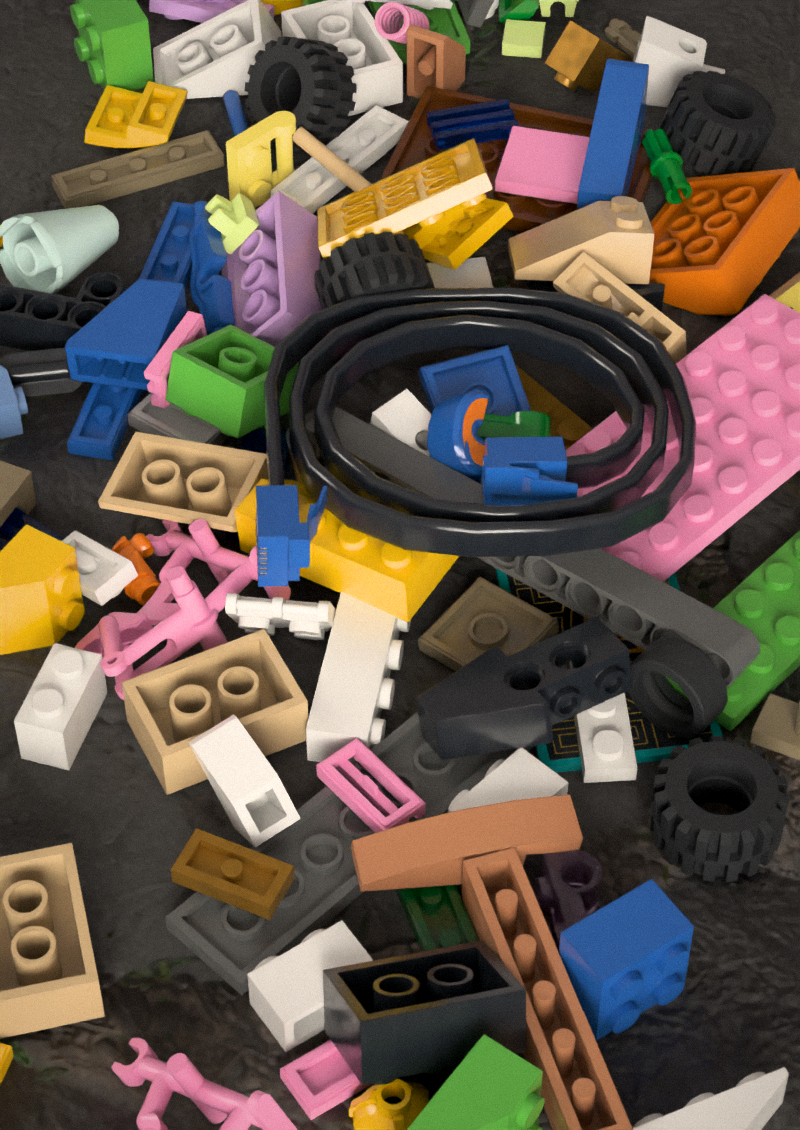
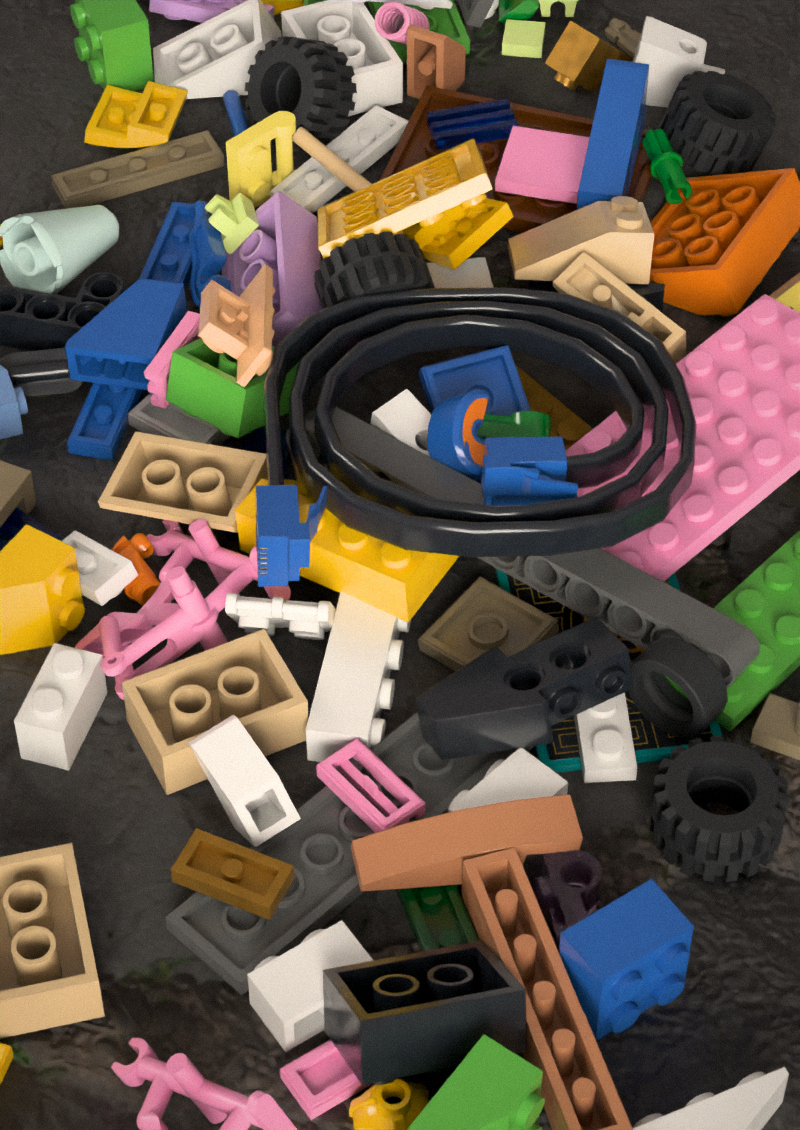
none -> light nougat bracket [198,264,275,387]

